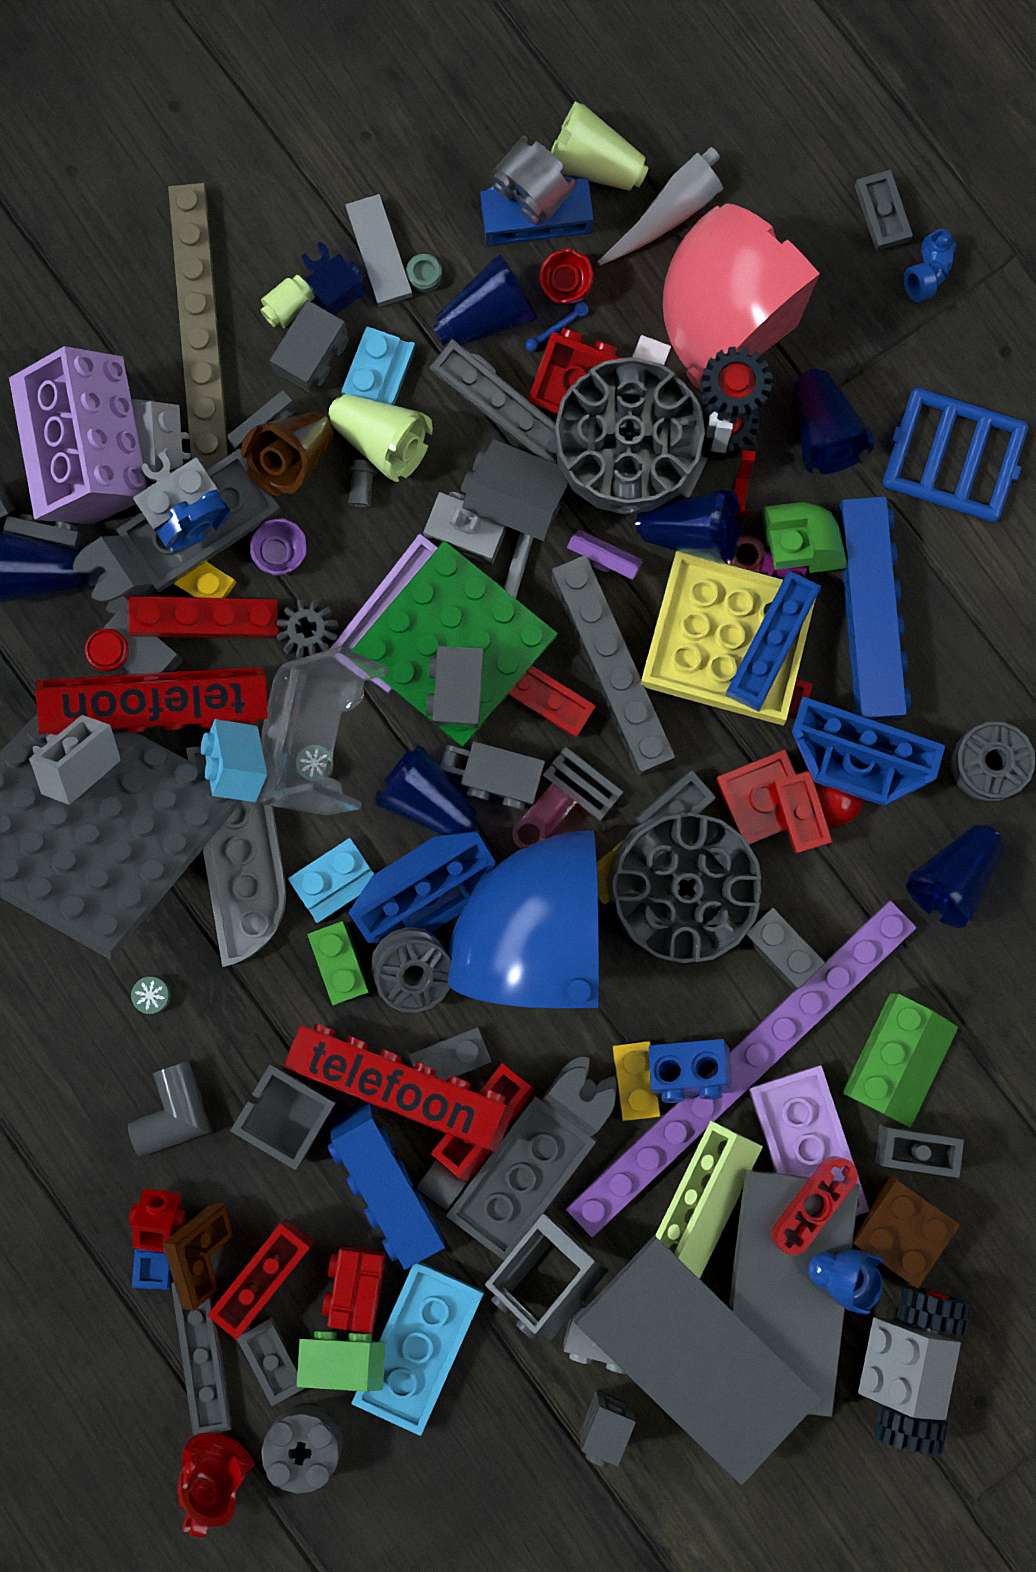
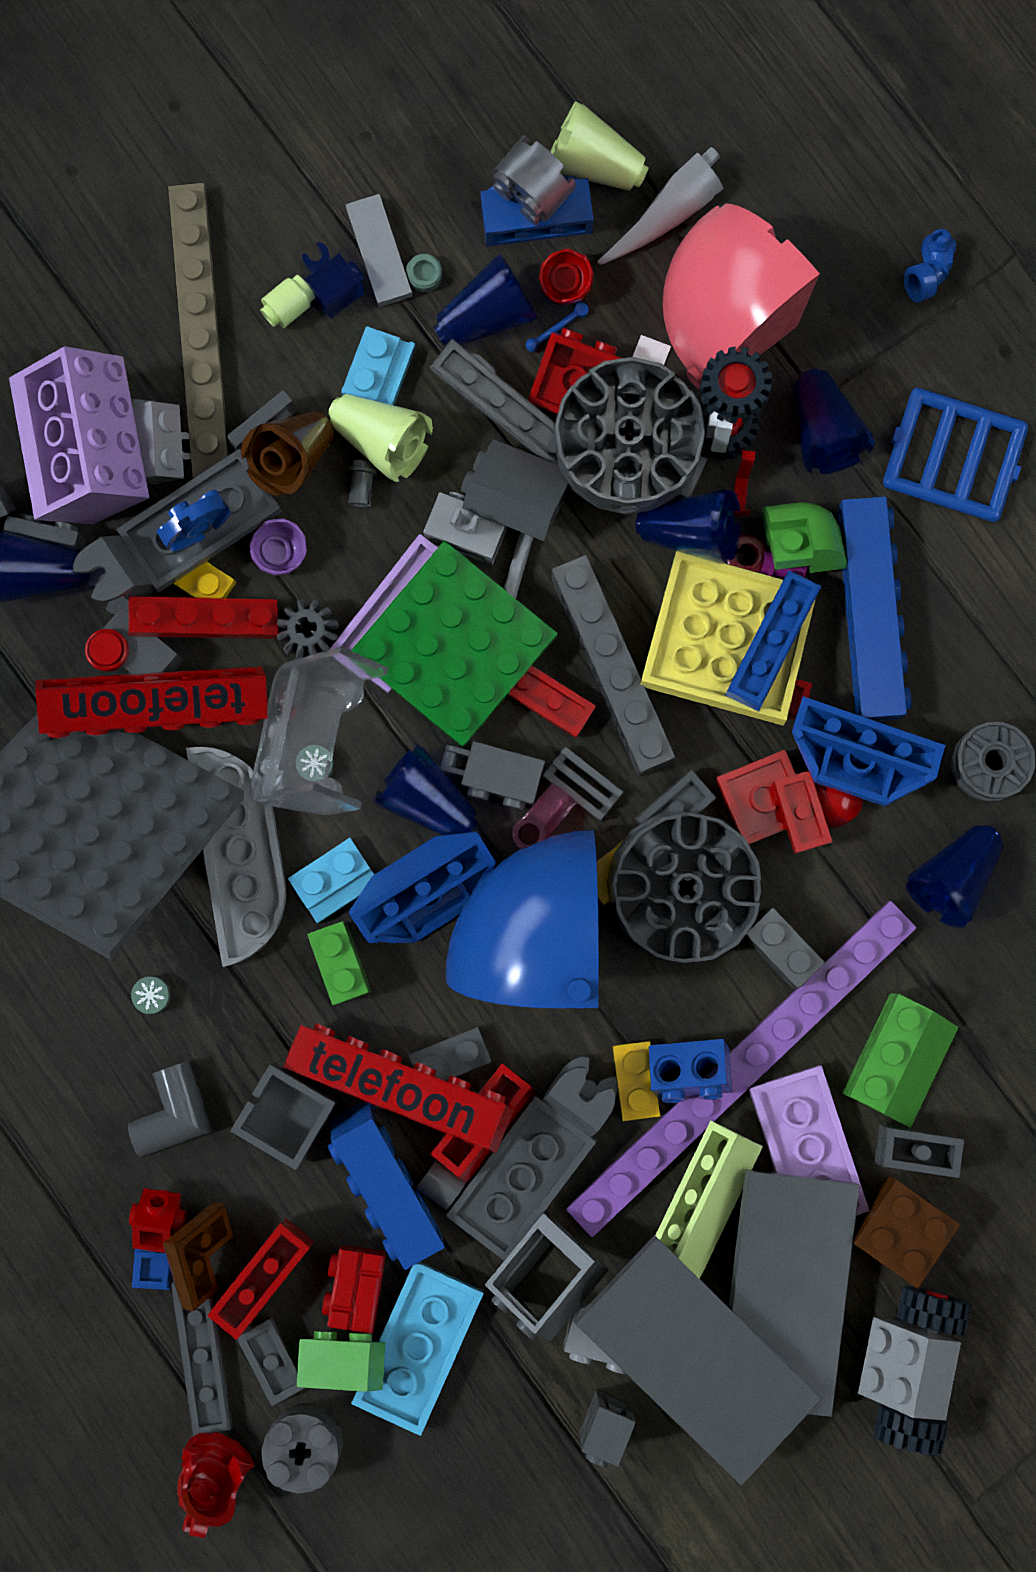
light grey brick [29,715,121,805] -> none
light grey brick [133,452,219,537] -> none
medium azure brick [201,719,267,802] -> none
dark grey brick [269,300,349,393] -> none
dark grey wheel [370,927,451,1013] -> none
dark grey brick [426,646,484,729] -> none
medium lavender plate [567,530,643,580] -> none
red beam [772,1156,858,1255] -> none
blue piece [808,1250,884,1314] -> none
dark grey plate [854,170,913,251] -> none

